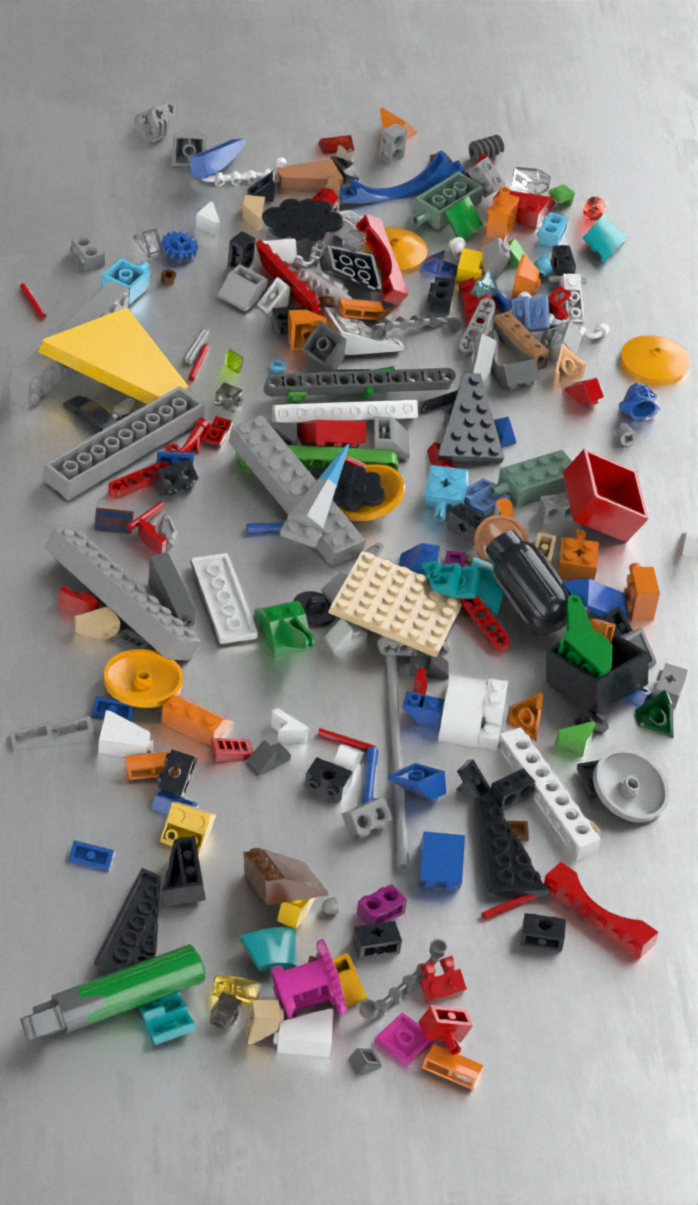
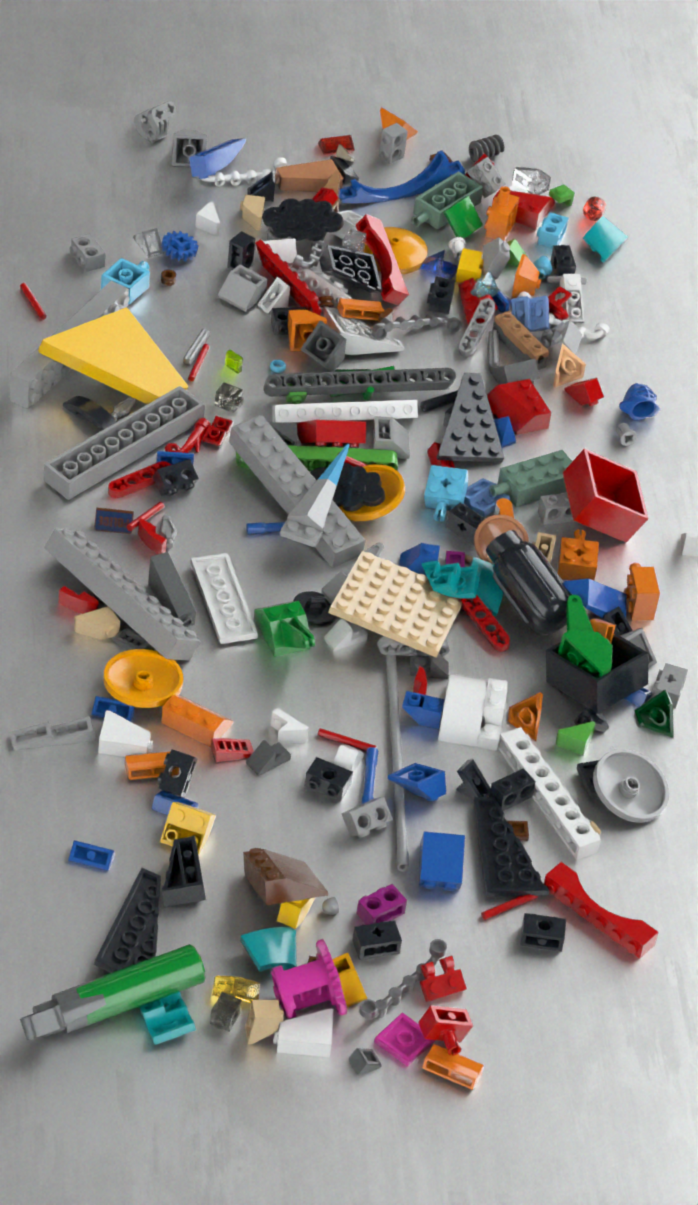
slope [469,334,497,390] -> none
light orange dish [620,335,690,386] -> none
none -> red wedge [487,379,551,435]

